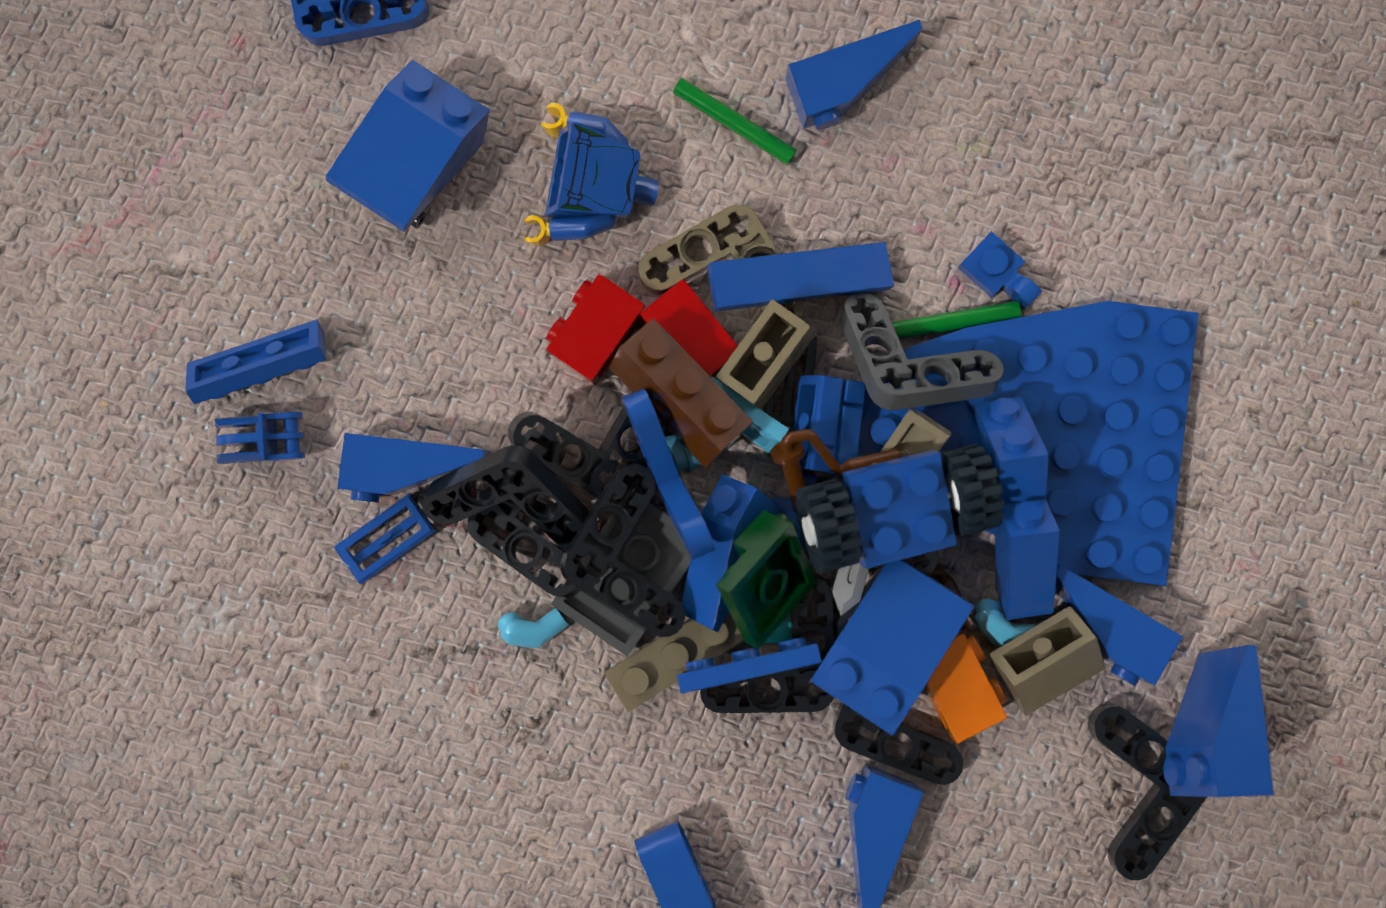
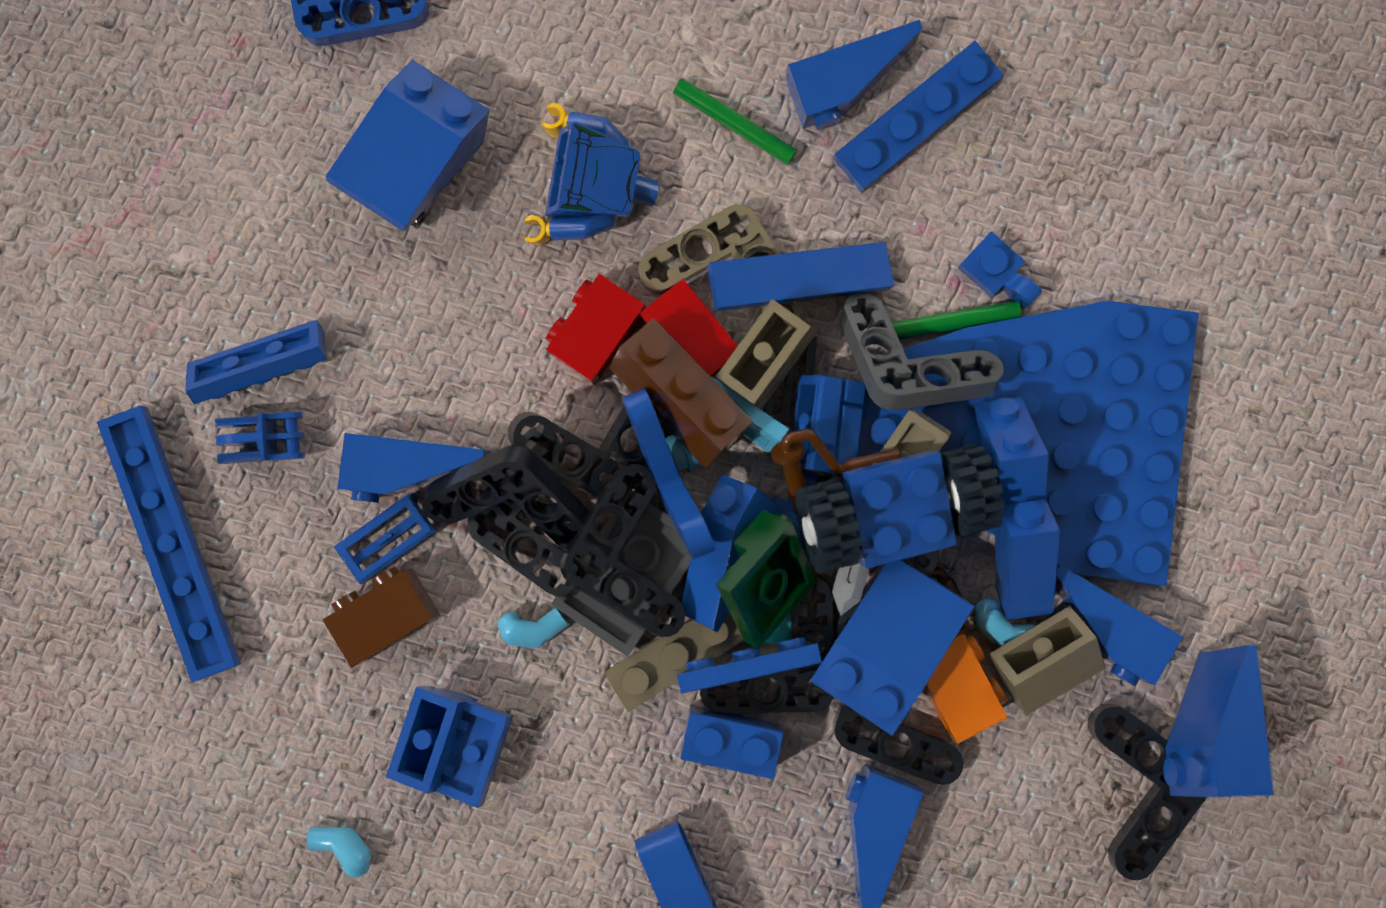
none -> blue plate [97,405,241,683]
none -> medium azure arm [307,827,371,878]
none -> reddish brown brick [322,566,440,668]
none -> blue brick [386,686,513,808]
none -> blue brick [680,705,784,779]
none -> blue plate [833,41,1004,193]

